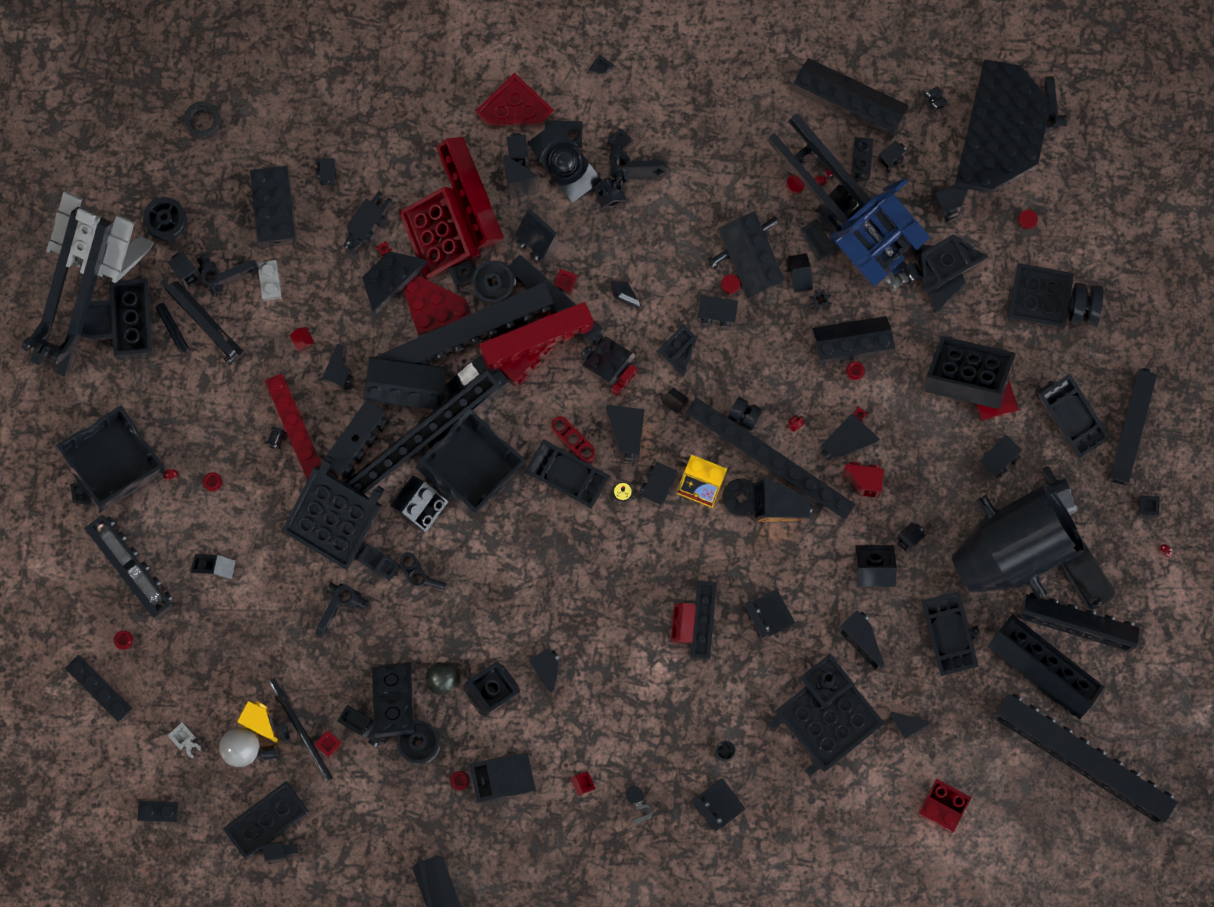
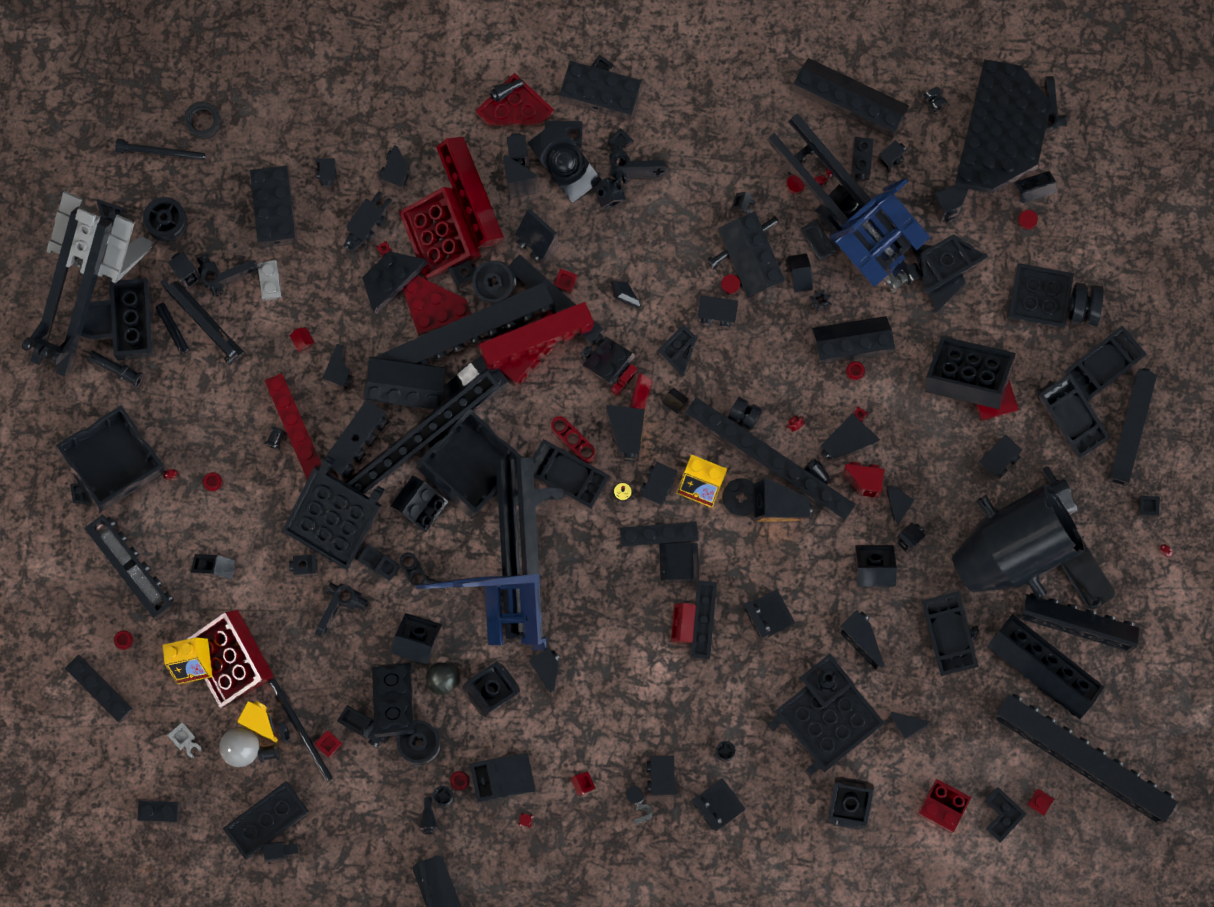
none -> black pin [87,350,144,389]
none -> black piece [96,199,124,227]
none -> black piece [115,138,206,160]
none -> yellow slope [162,638,212,684]
none -> dark red slope [187,610,274,708]
none -> black brick [289,554,318,577]
none -> black slope [379,145,410,192]
none -> black slope [391,613,442,664]
none -> piece [416,458,564,651]
none -> black cone [419,797,438,834]
none -> black wheel [433,786,453,806]
none -> black cone [489,79,523,103]
none -> dark red piece [518,812,534,828]
none -> black brick [559,61,642,122]
none -> black plate [620,521,698,548]
none -> dark red slope [630,373,653,409]
none -> black brick [647,755,675,797]
none -> black slope [659,543,699,583]
none -> black tile [731,192,756,214]
none -> black cone [804,458,832,484]
none -> black slope [828,777,874,830]
none -> black slope [886,485,914,526]
none -> black plate [984,787,1027,843]
none -> black slope [1014,171,1057,203]
none -> dark red plate [1027,789,1055,816]
none -> black slope [1063,325,1147,401]

